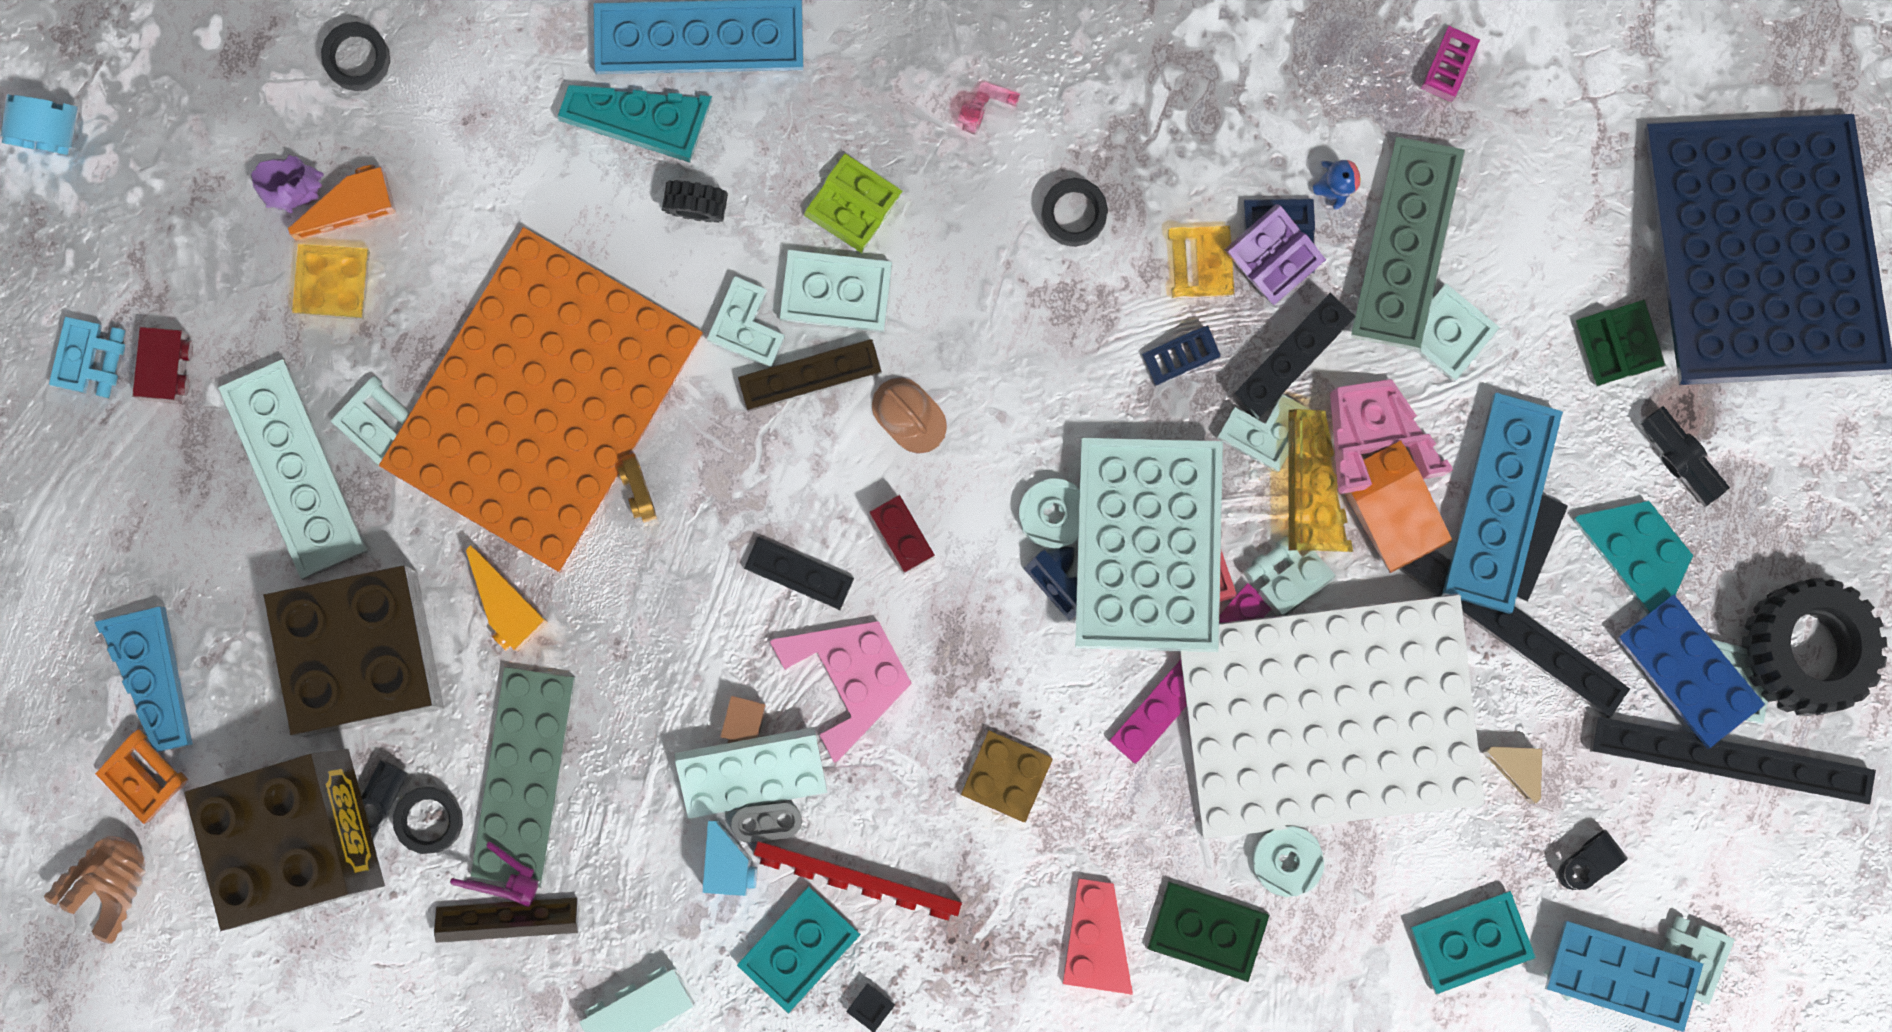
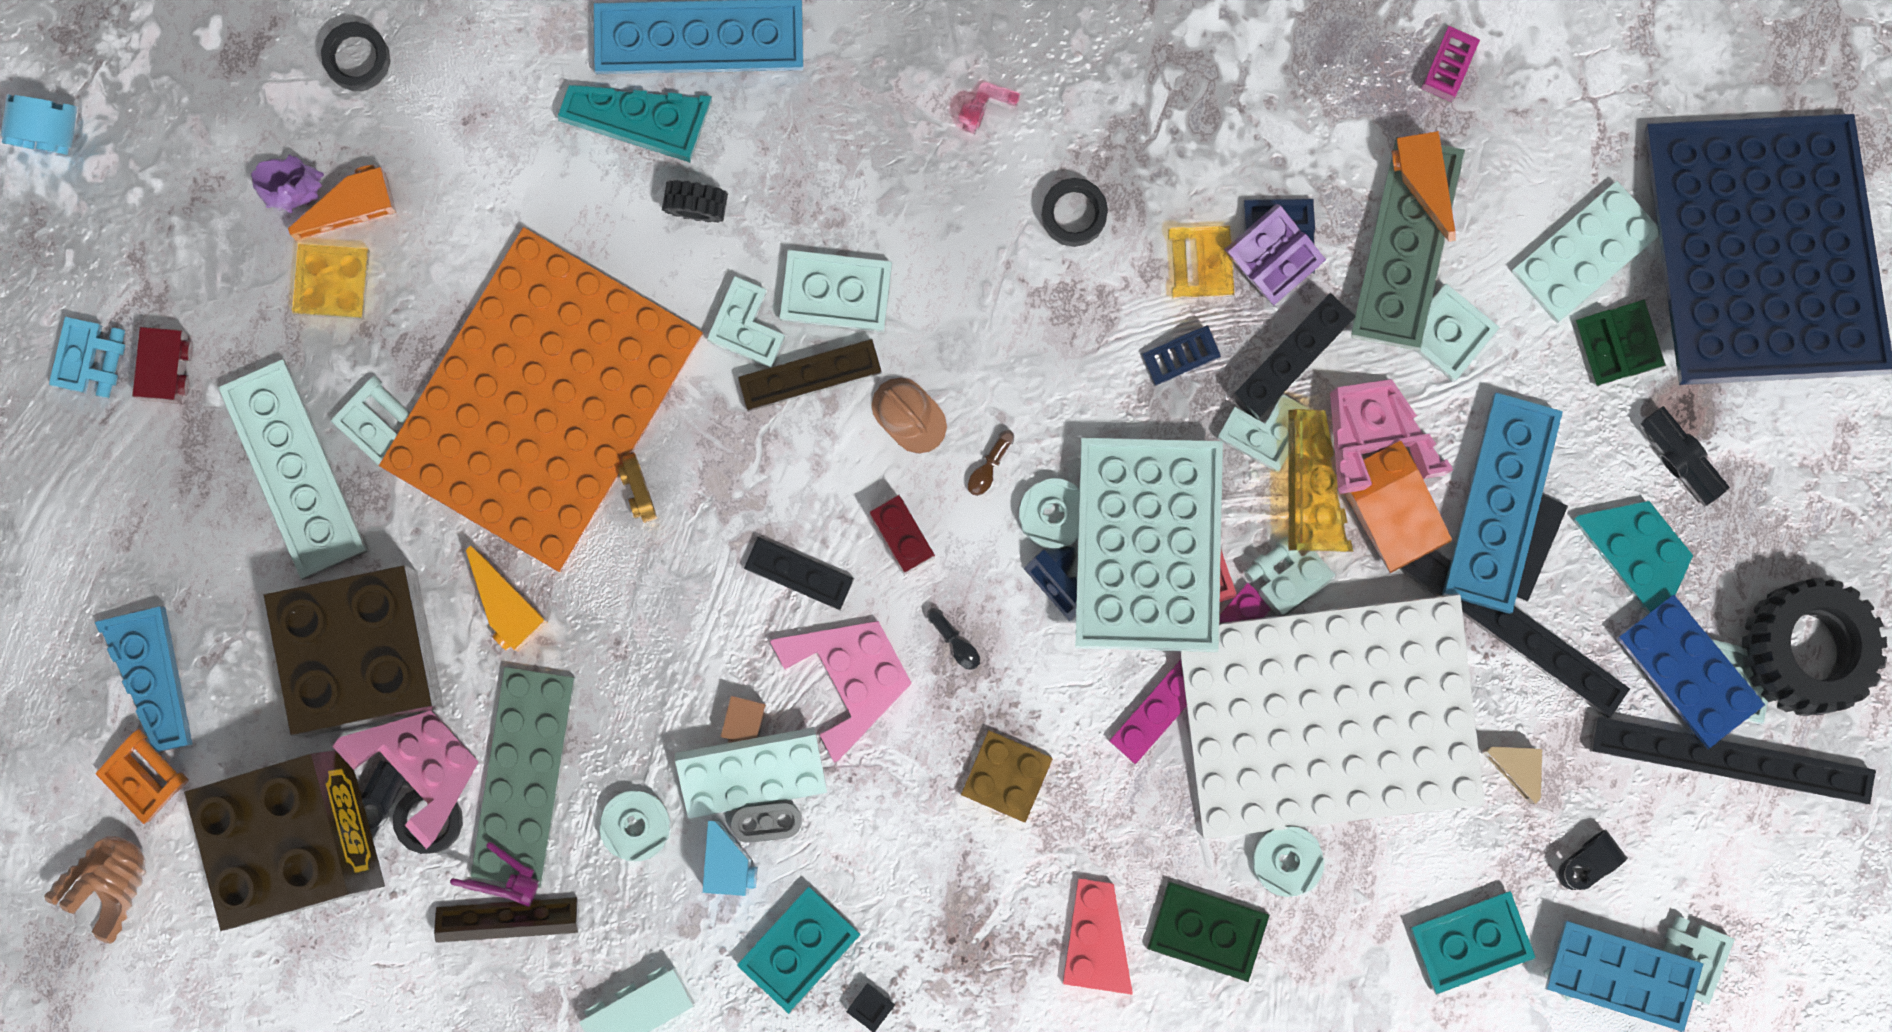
red plate [754,841,962,921] -> none
lime slope [804,153,903,253] -> none
blue animal [1313,160,1361,210] -> none
none -> bright pink wing [332,711,479,849]
none -> light aqua plate [599,791,671,861]
none -> black piece [927,608,980,670]
none -> reddish brown piece [968,430,1015,496]
none -> orange slope [1391,131,1456,242]
none -> light aqua plate [1511,181,1659,324]

